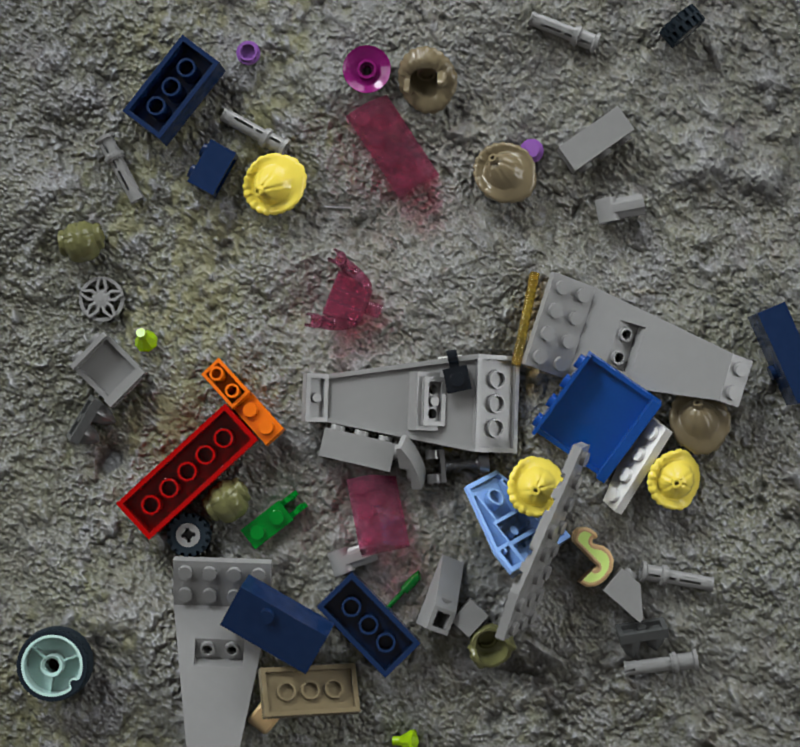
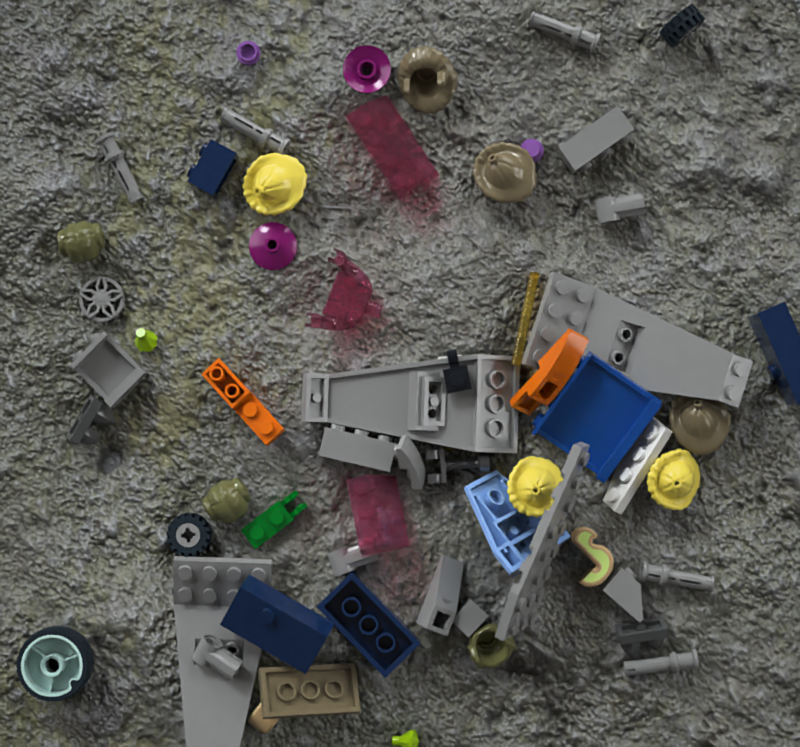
red brick [116,404,260,540] -> none
dark blue brick [123,35,225,146] -> none
green piece [388,571,421,608] -> none
none -> light grey piece [192,634,244,681]
none -> magenta dish [249,222,297,270]
none -> orange slope [509,328,589,416]

